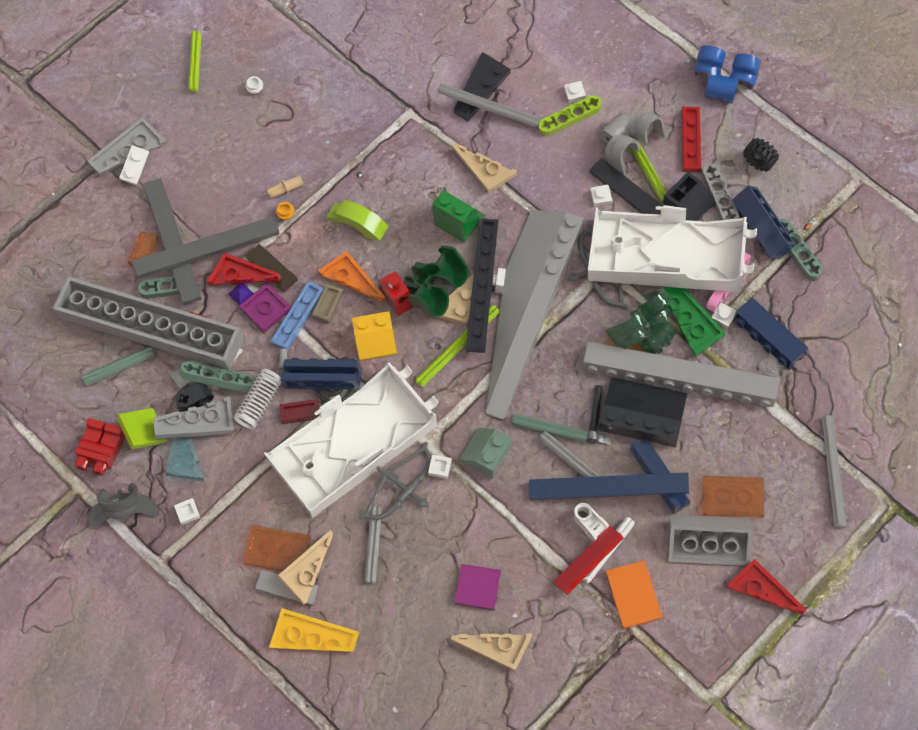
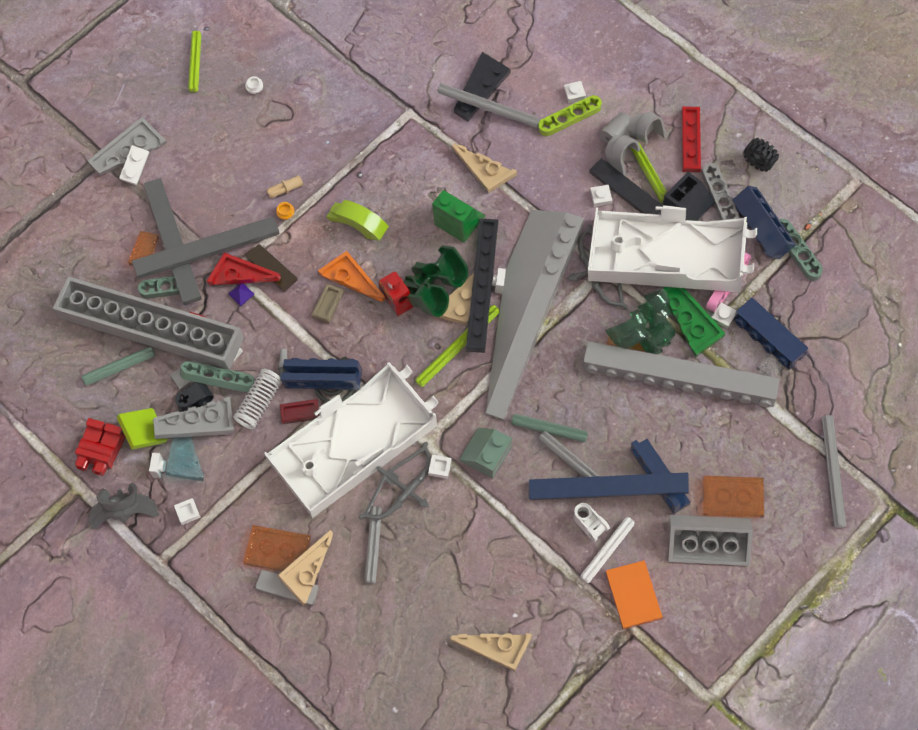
magenta tile [239,283,291,333] -> none
yellow wing [269,608,360,652] -> none
medium blue tile [270,281,324,352] -> none
yellow slope [352,311,397,361] -> none
magenta tile [454,564,501,611] -> none
red tile [553,526,624,595] -> none
black piece [587,385,611,446] -> none
black slope [599,377,687,448] -> none
blue piece [694,45,761,104] -> none
red wing [726,559,807,615] -> none
none -> white plate [149,453,166,478]

